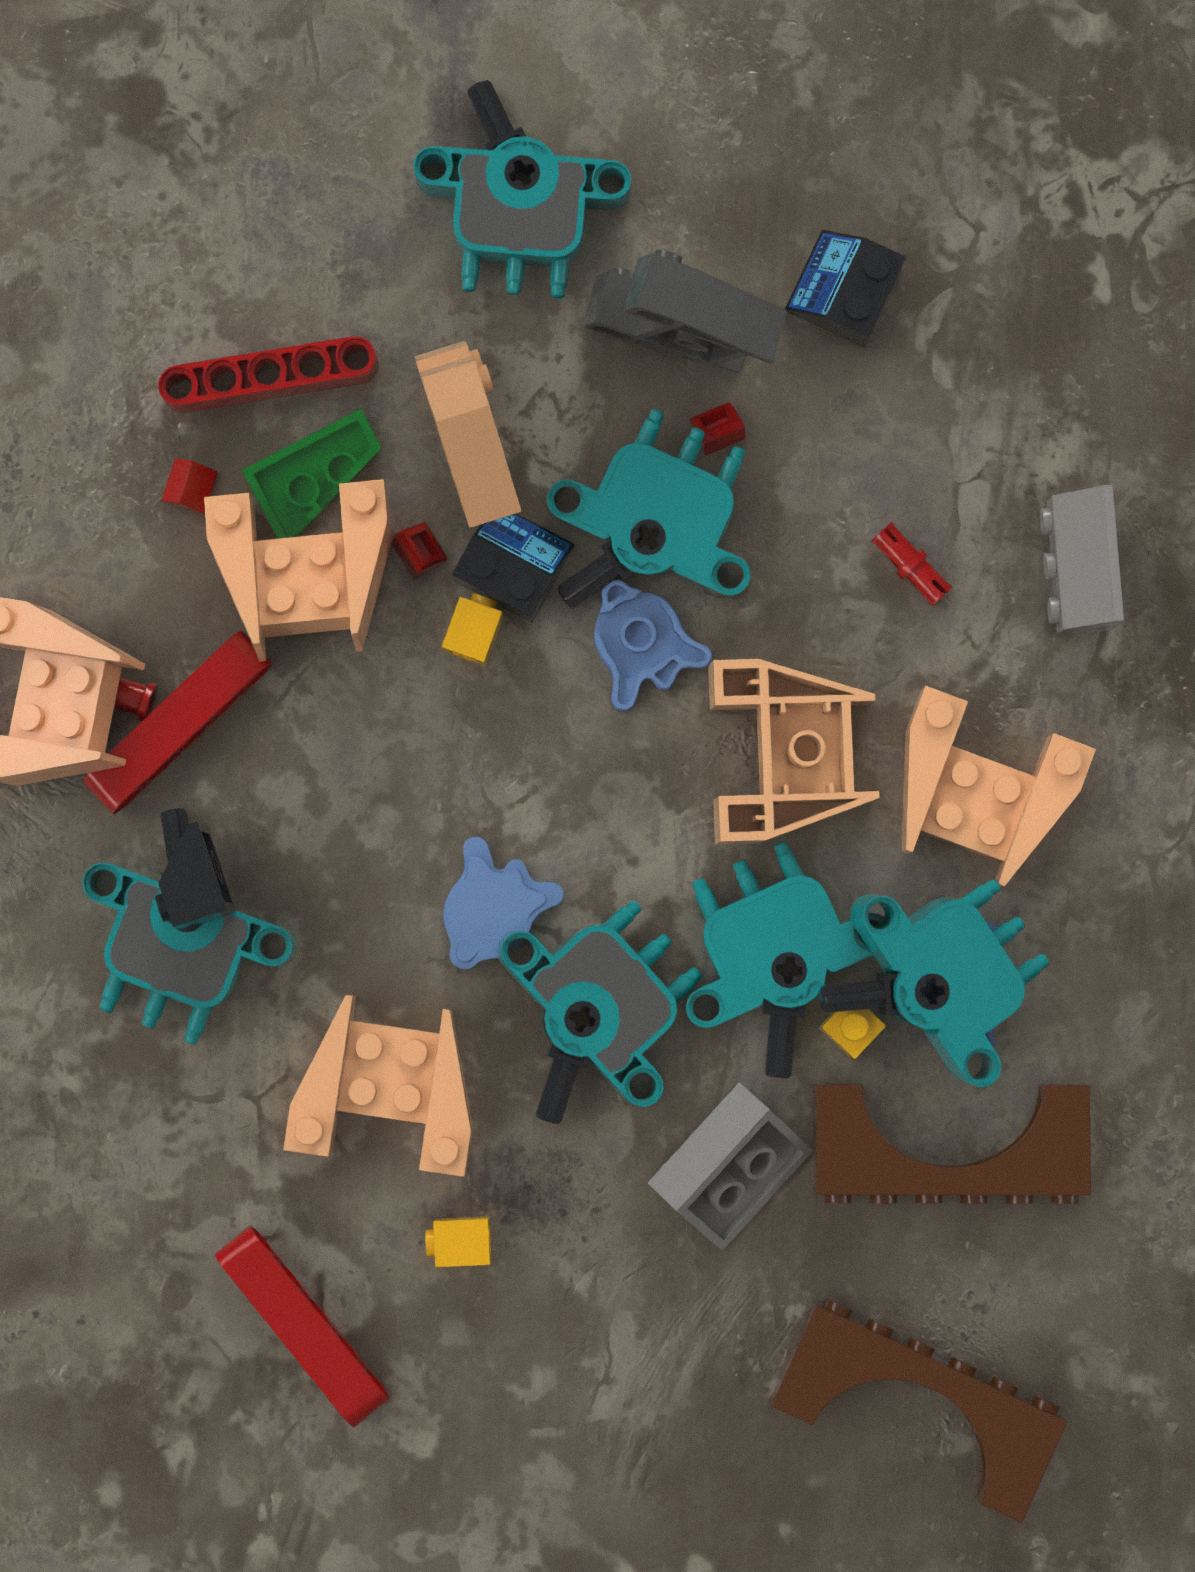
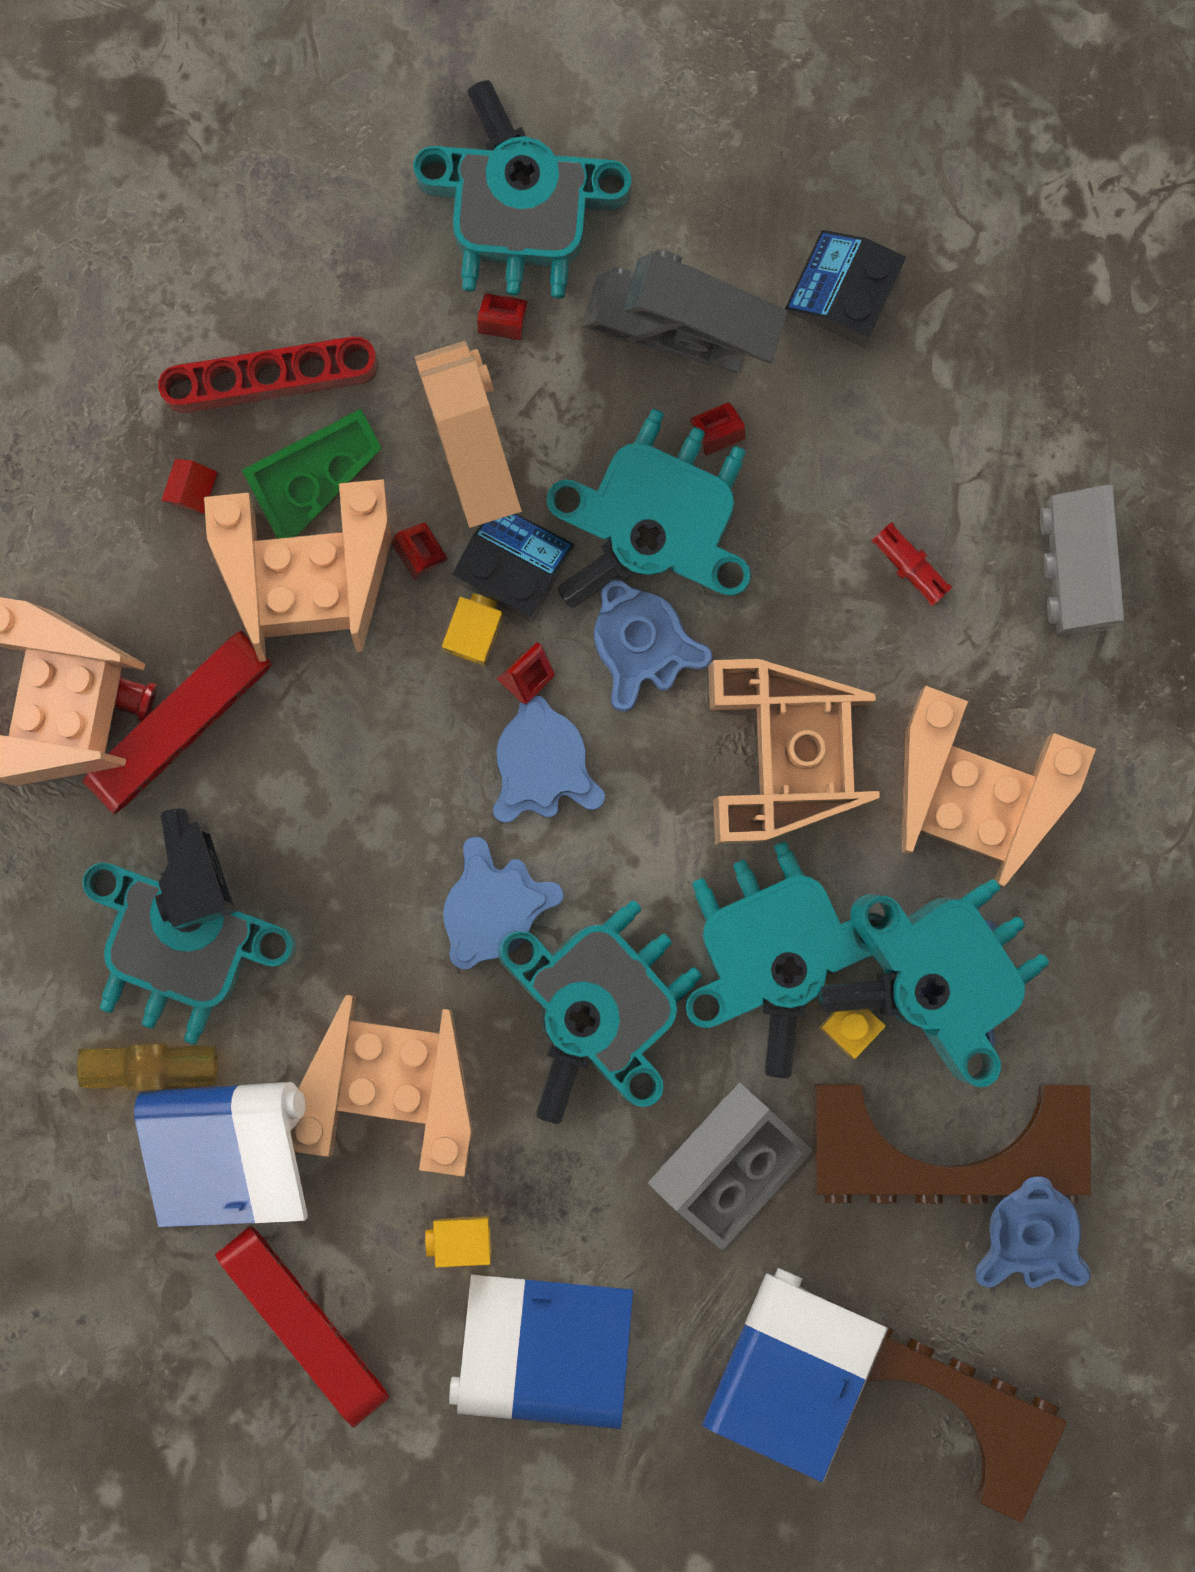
none -> clear yellow piece [77,1044,218,1090]
none -> door [134,1082,308,1227]
none -> blue door [449,1275,633,1429]
none -> red slope [477,293,528,341]
none -> medium blue tile [493,695,605,823]
none -> red slope [496,643,555,705]
none -> blue door [702,1268,888,1482]
none -> medium blue tile [975,1176,1091,1288]

